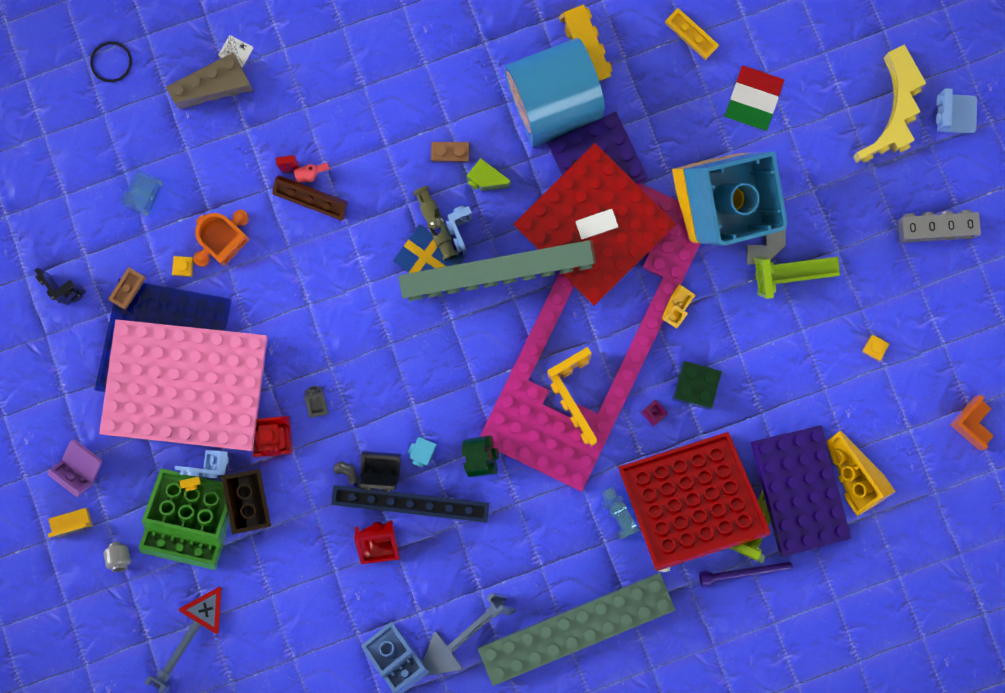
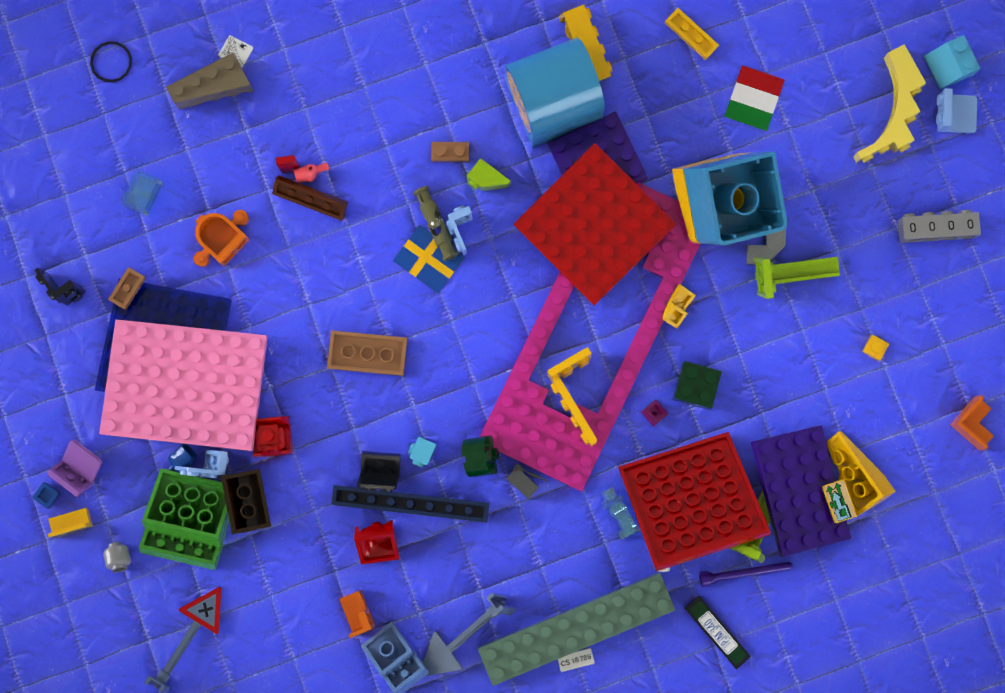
yellow plate [172,256,194,277] -> none
yellow plate [179,477,201,491] -> none
dark grey bracket [304,386,328,418] -> none
dark grey arm [333,461,358,485] -> none
sand green brick [398,240,596,301] -> none
white tile [575,209,618,240] -> none
none -> blue plate [32,482,61,509]
none -> blue piece [167,444,197,473]
none -> medium nougat plate [327,330,408,376]
none -> orange panel [340,590,375,638]
none -> dark grey piece [506,463,549,499]
none -> white sticker [558,648,595,672]
none -> tile [684,596,751,670]
none -> panel [822,479,857,523]
none -> medium azure slope [924,35,981,90]

